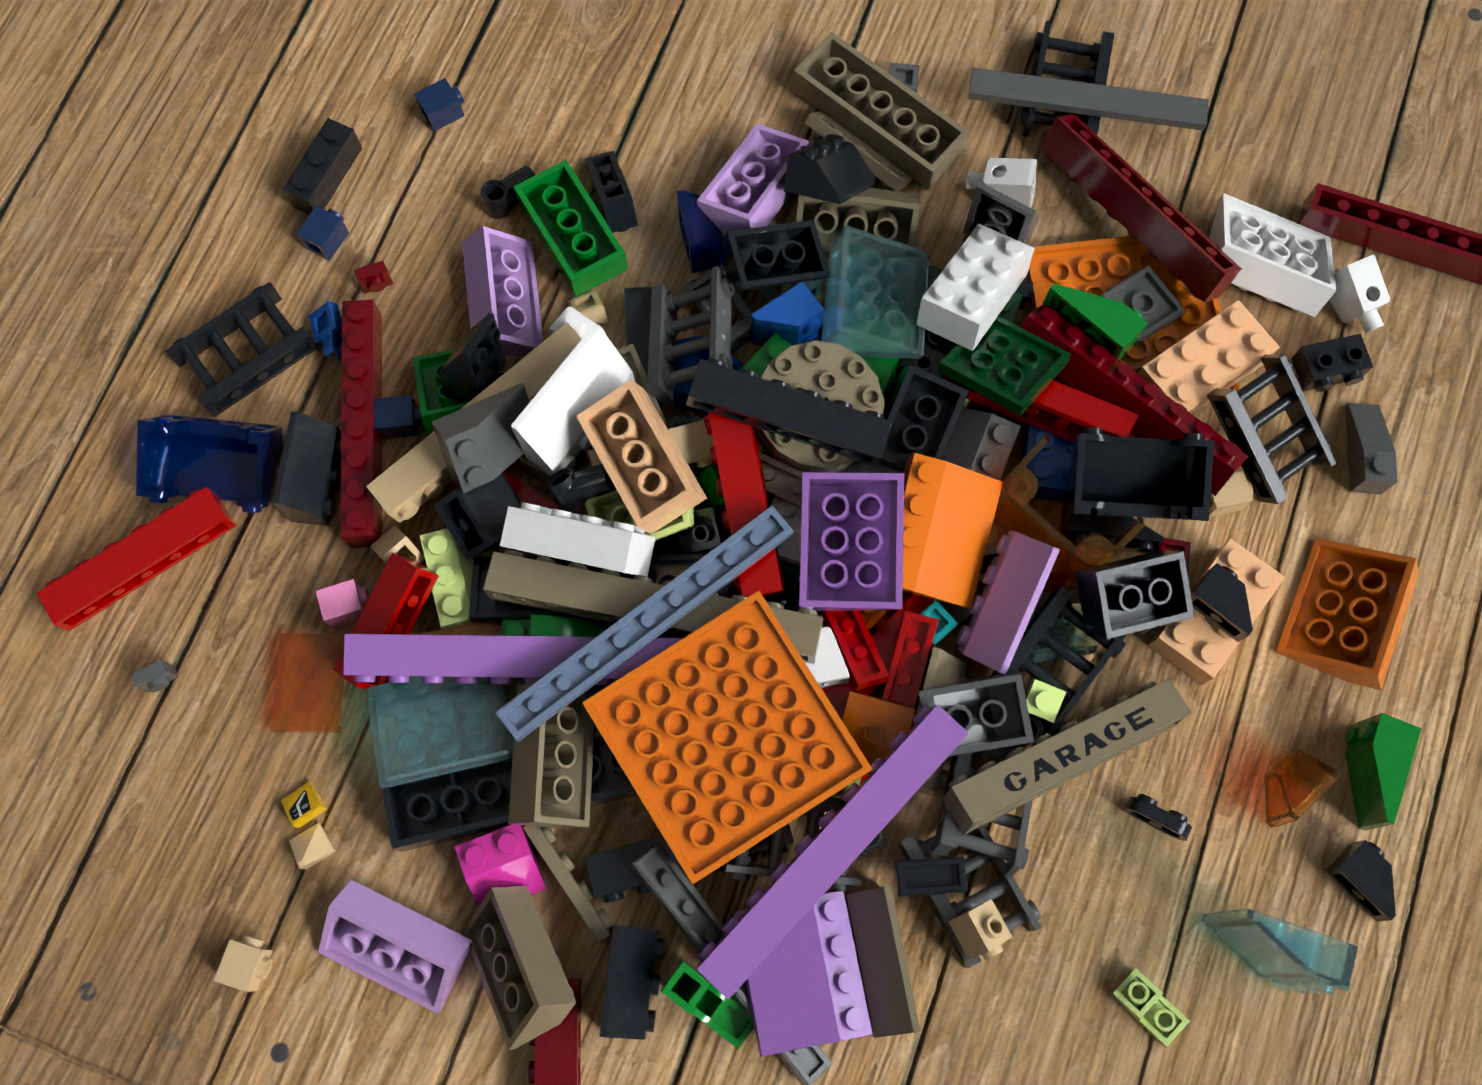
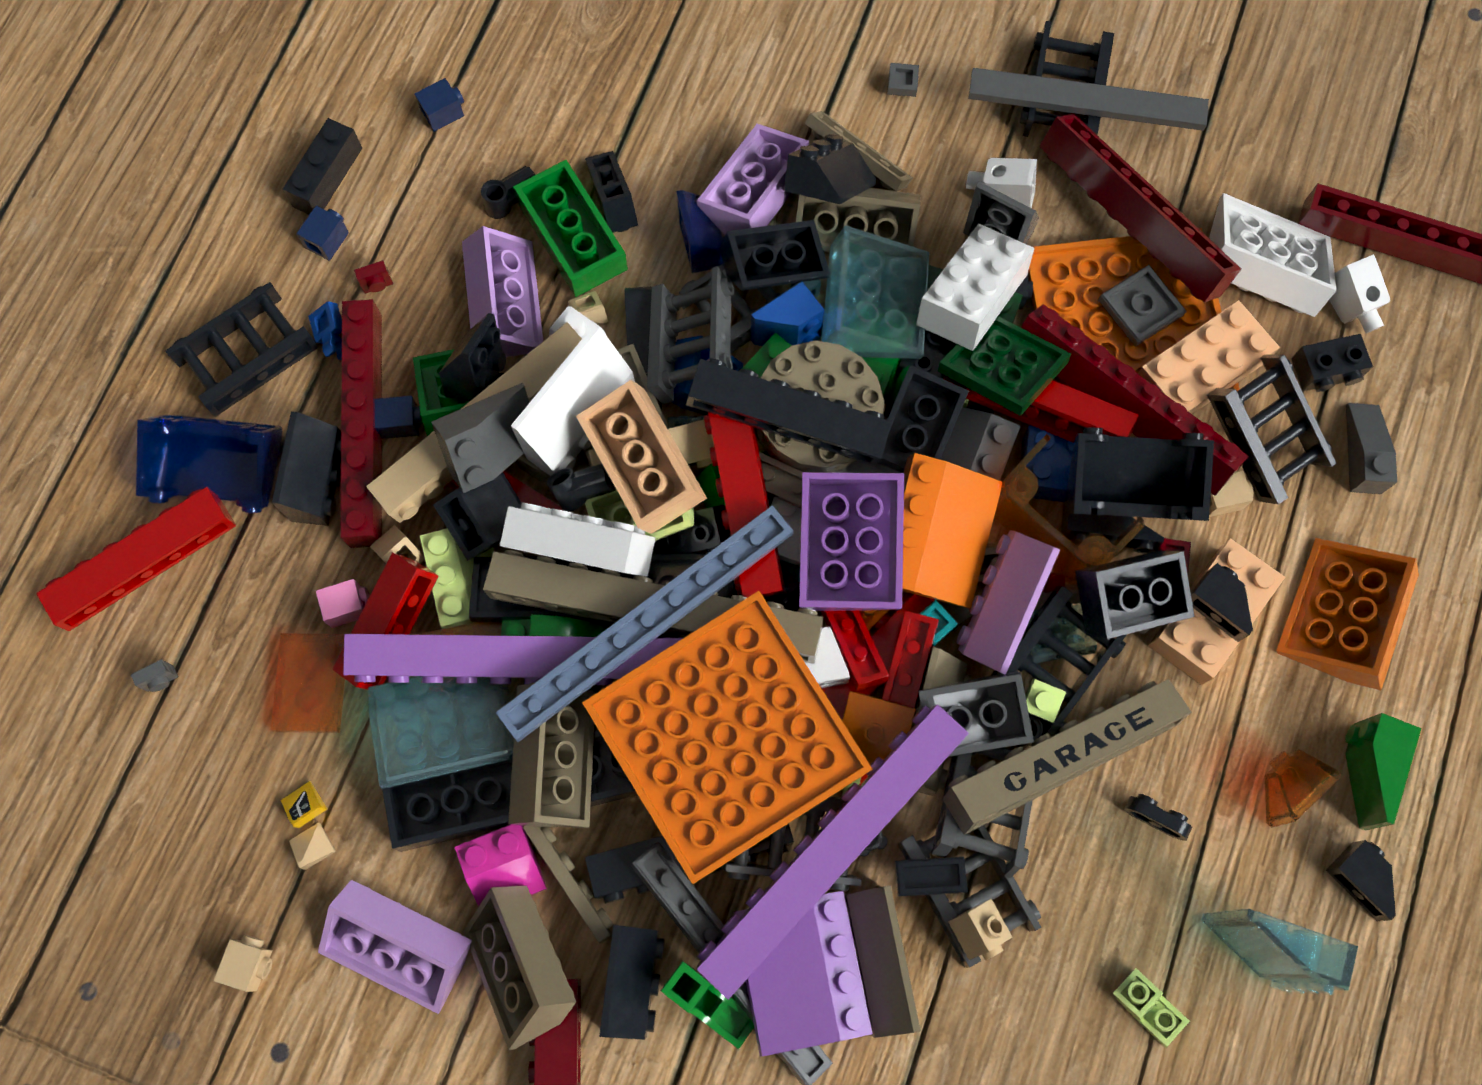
dark tan brick [793,32,970,191] -> none
green slope [1043,283,1148,360] -> none

